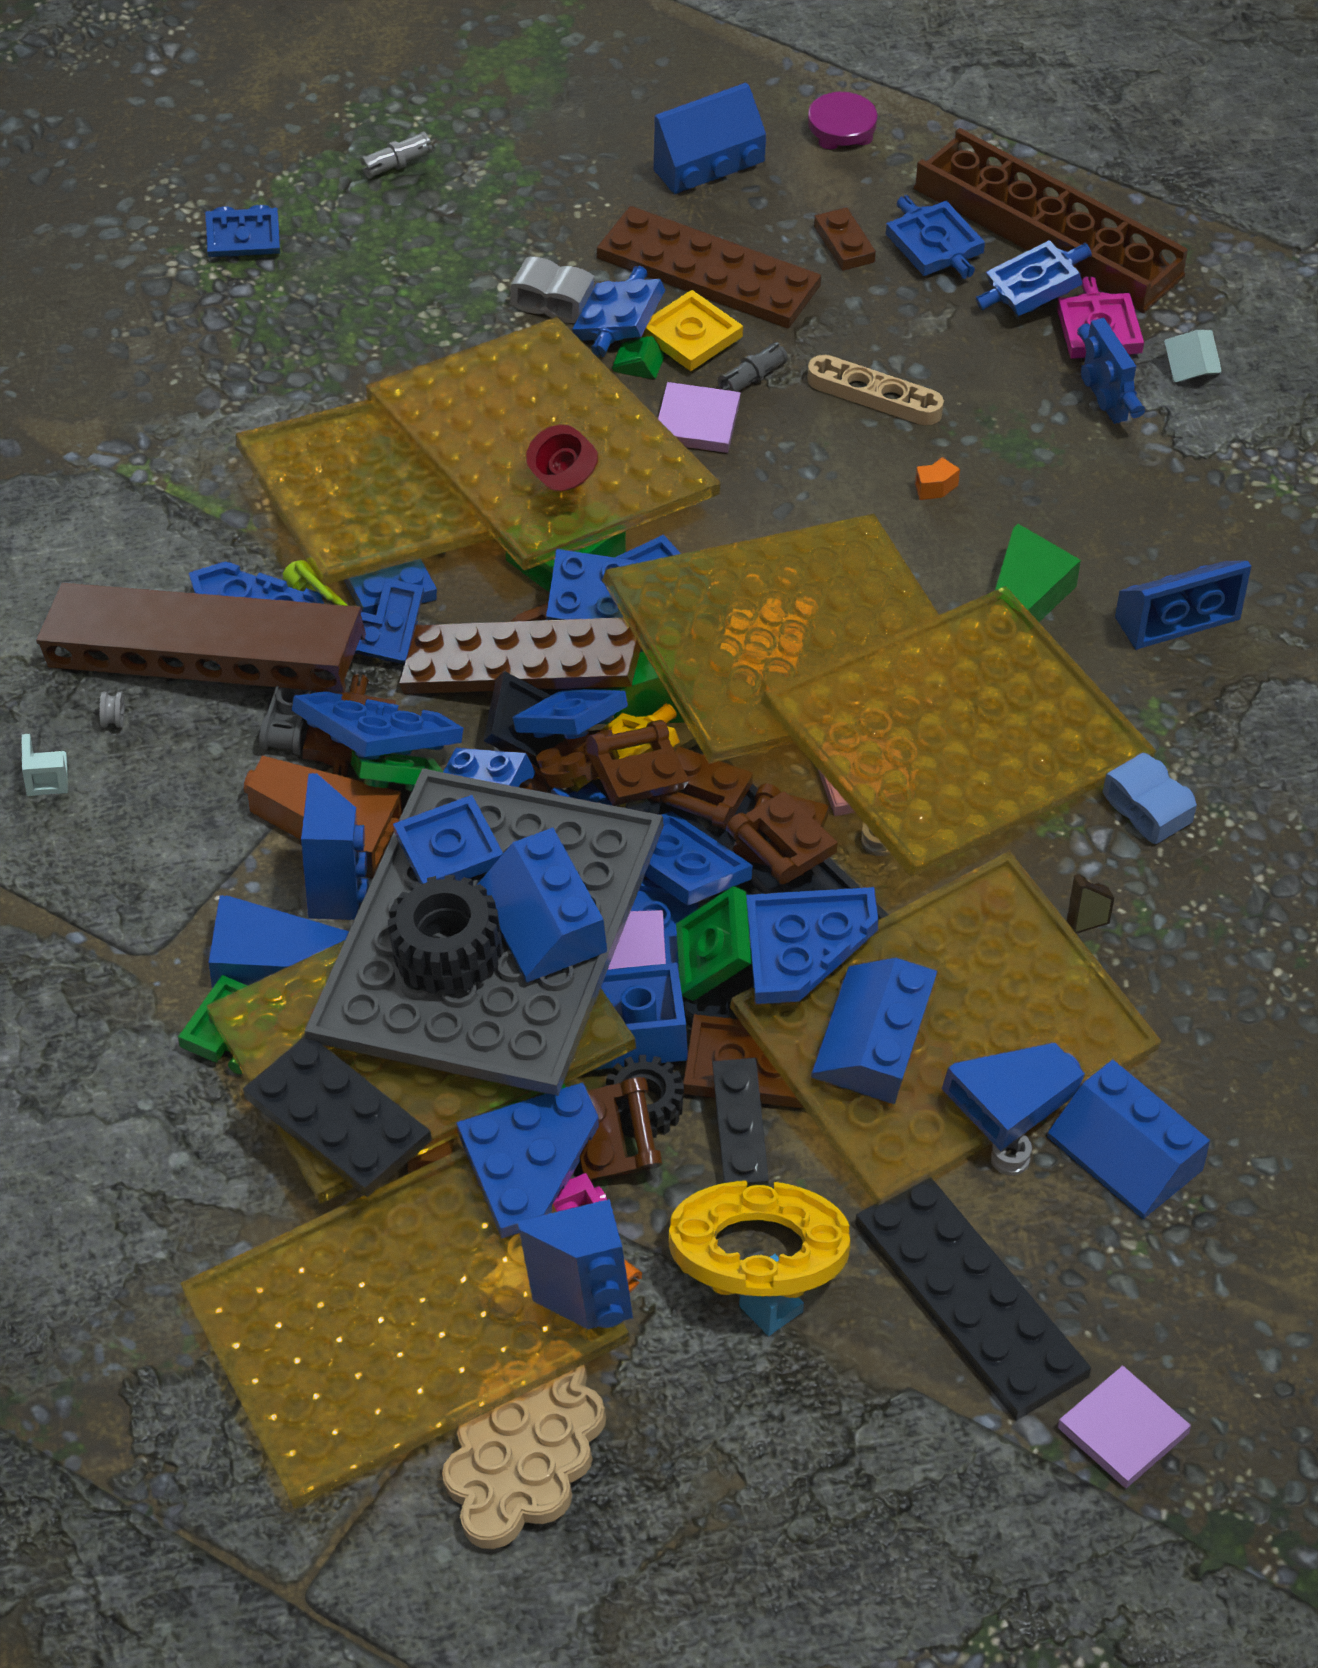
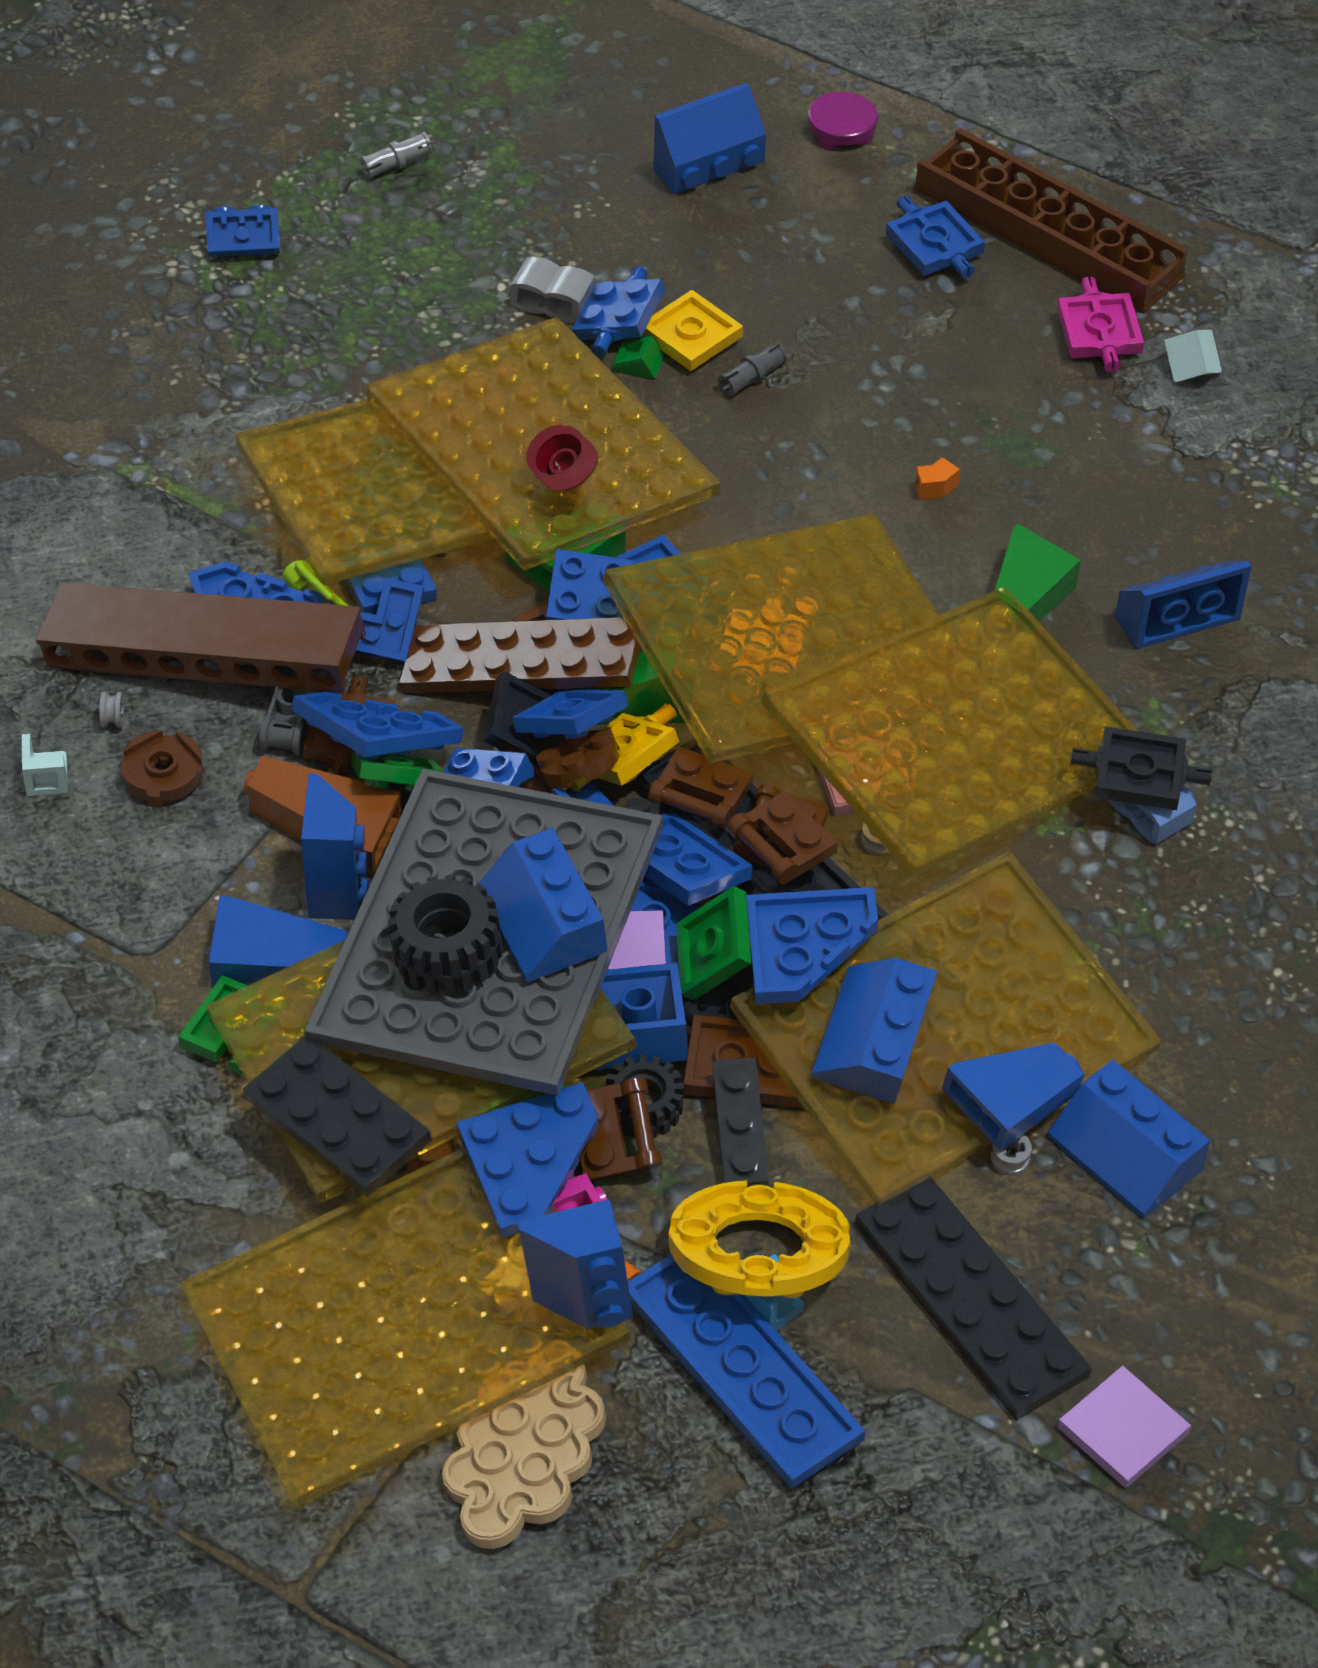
blue plate [393,795,503,884] -> none
reddish brown plate [586,720,689,806] -> none
reddish brown plate [597,206,821,329] -> none
lavender tile [654,382,741,453] -> none
tan beam [807,355,944,426] -> none
reddish brown plate [814,207,876,271] -> none
blue plate [975,240,1092,316] -> none
tile [1066,874,1114,935] -> none
blue plate [1077,318,1145,424] -> none
none -> reddish brown plate [121,730,203,807]
none -> blue plate [628,1255,865,1489]
none -> black plate [1070,726,1212,810]

